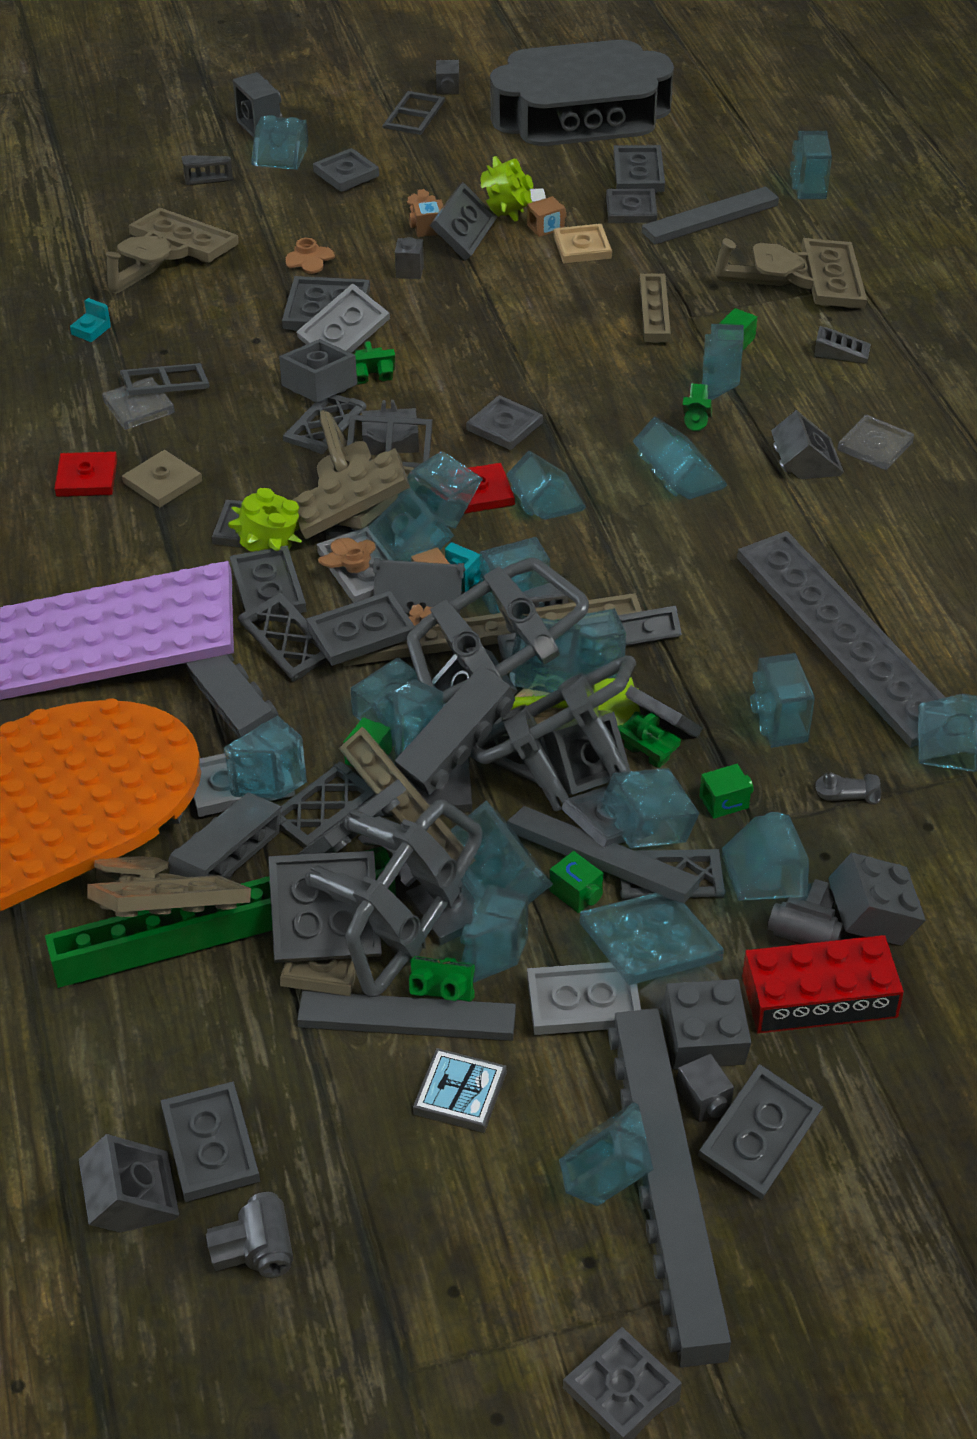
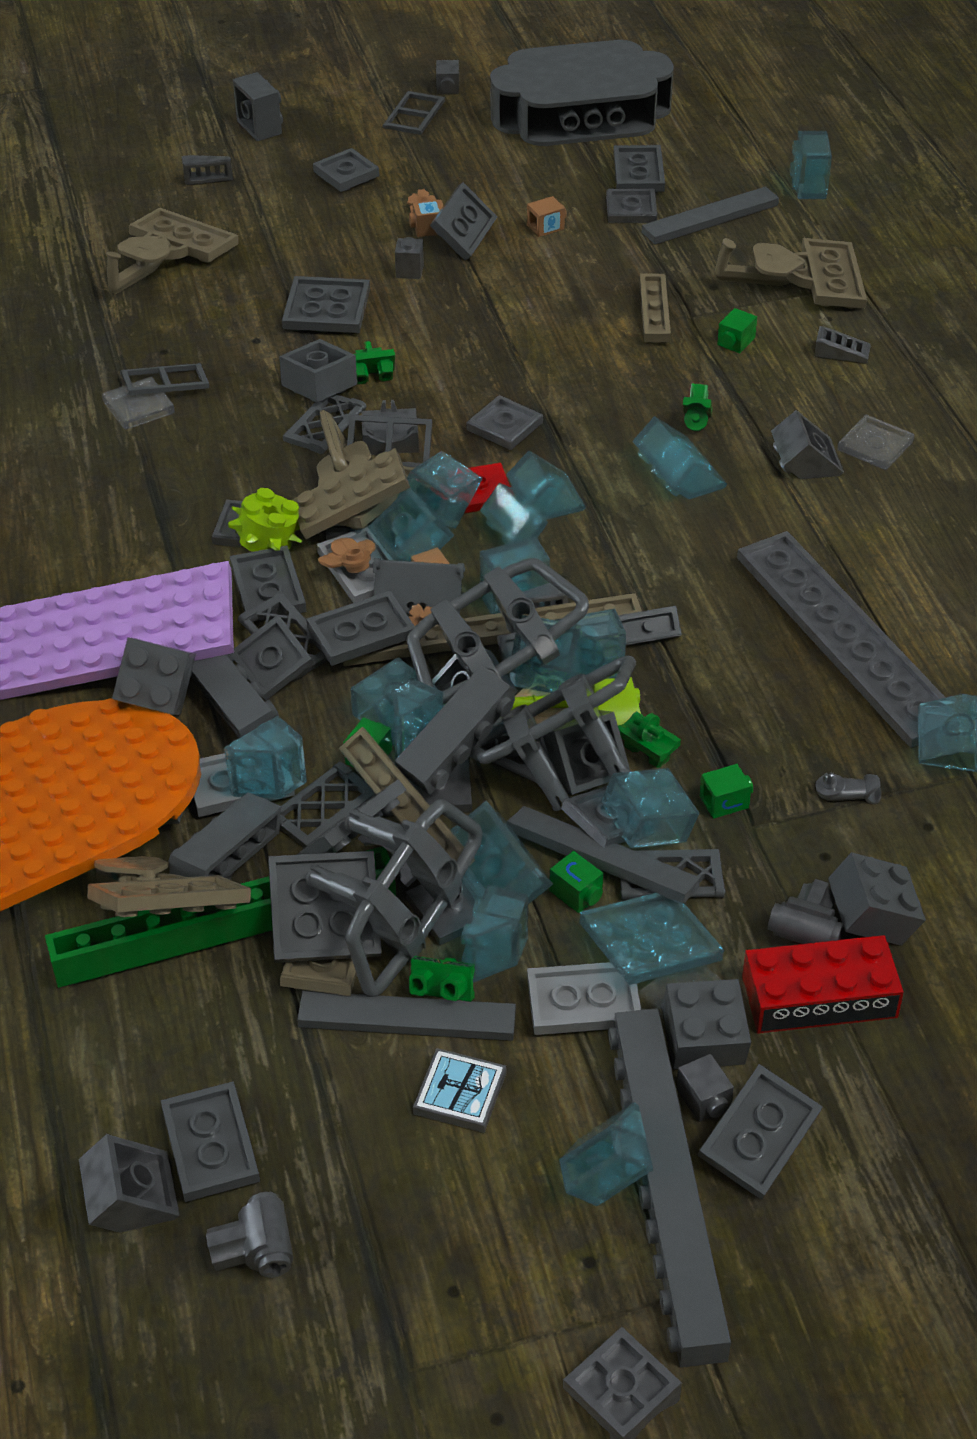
red plate [55,451,117,497] -> none
teal bracket [70,298,111,342] -> none
dark tan plate [122,450,202,508] -> none
clear light blue slope [251,115,309,170] -> none
medium nougat plate [286,238,335,274] -> none
light grey plate [297,283,390,353] -> none
teal bracket [445,542,483,592] -> none
lime brick [481,156,533,222] -> none
white sticker [530,188,546,202] -> none
tan tile [554,224,612,264] -> none
flat silver tile [625,685,703,738] -> none
clear light blue slope [702,324,744,400] -> none
clear light blue slope [722,812,809,901] -> none
clear light blue brick [750,653,815,748] -> none
none -> dark grey brick [112,637,196,715]
none -> dark grey plate [231,615,315,700]
none -> clear light blue brick [480,483,548,550]

